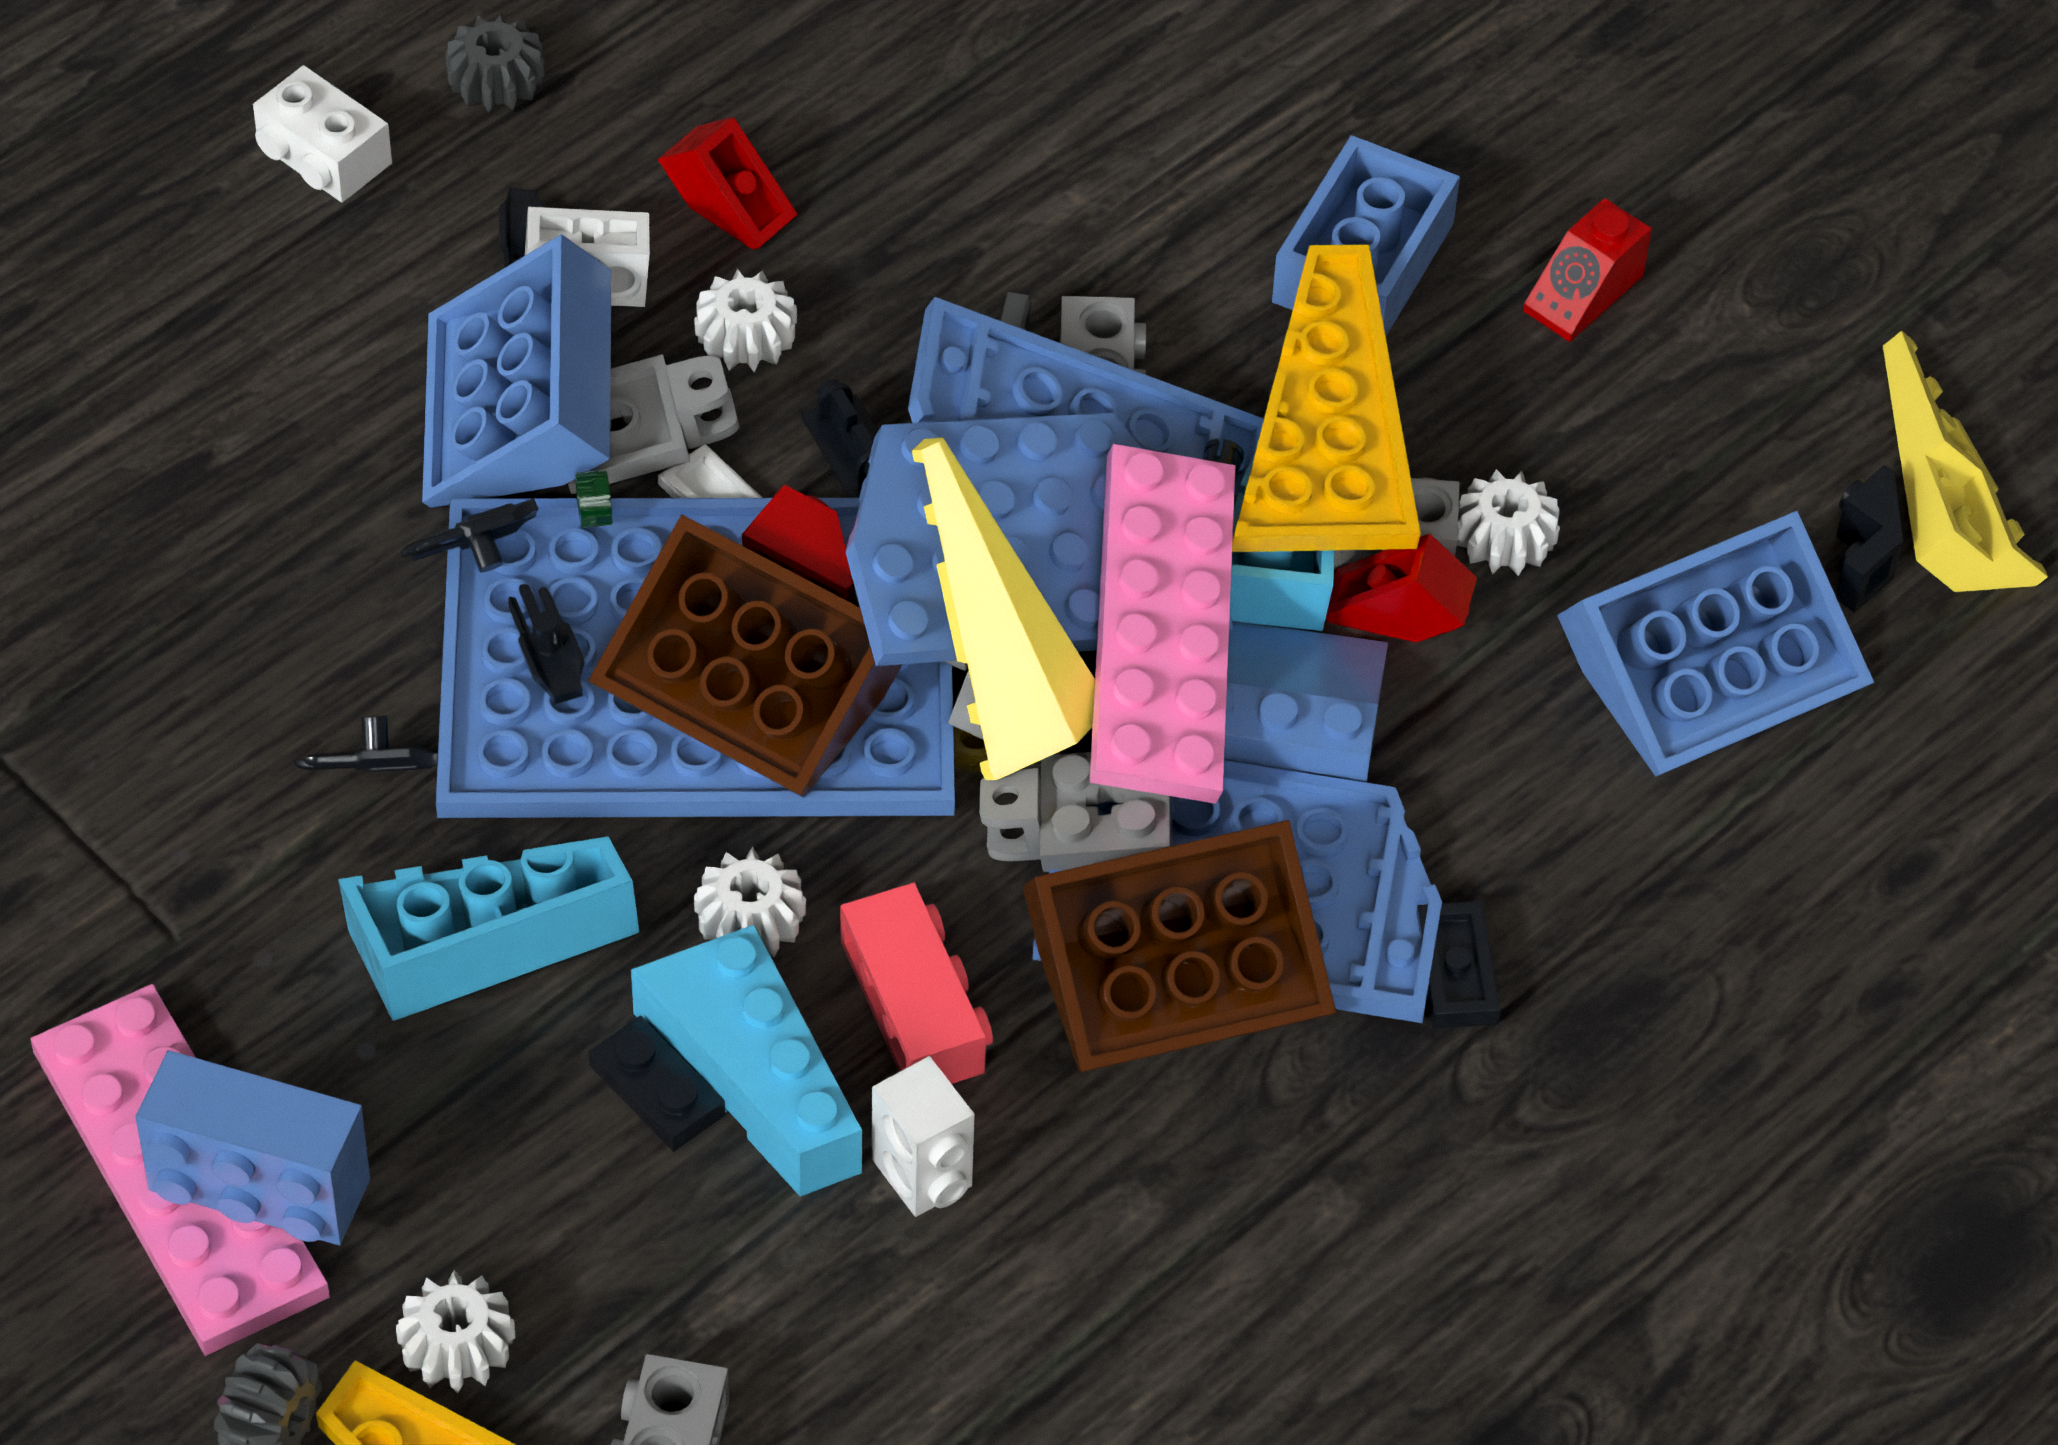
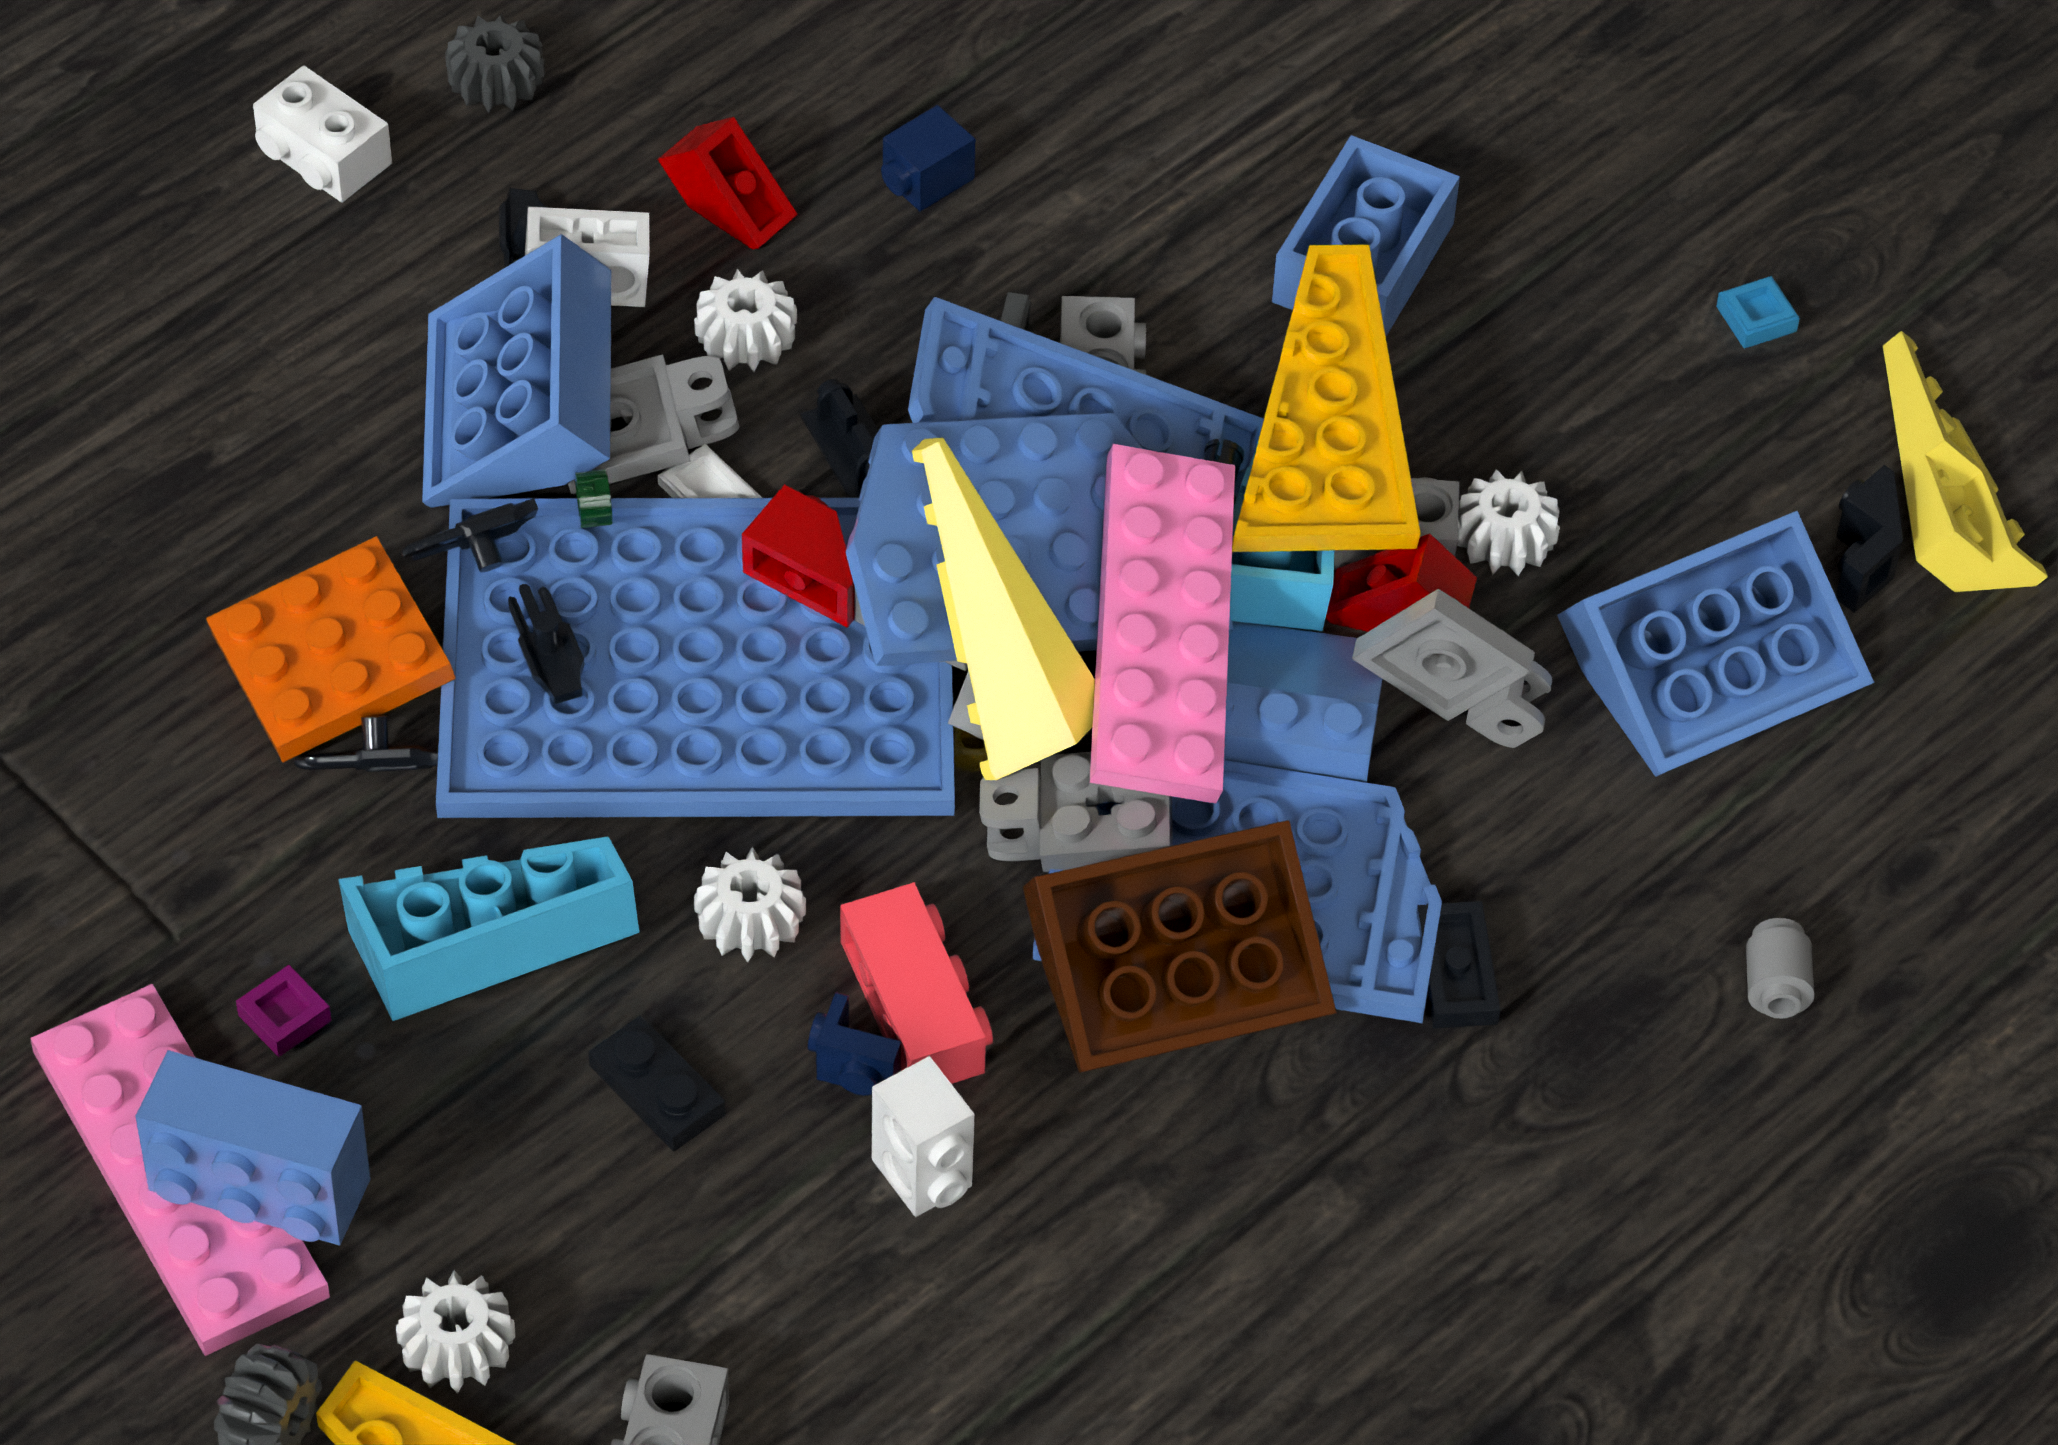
reddish brown slope [588,514,903,798] -> none
medium azure wedge [631,925,862,1197] -> none
red slope [1523,198,1652,342] -> none
none -> orange plate [206,536,456,763]
none -> magenta plate [236,965,332,1057]
none -> dark blue bracket [808,992,901,1096]
none -> dark blue brick [881,105,976,212]
none -> light grey plate [1352,589,1552,748]
none -> dark azure tile [1716,276,1800,349]
none -> light grey brick [1746,918,1814,1019]

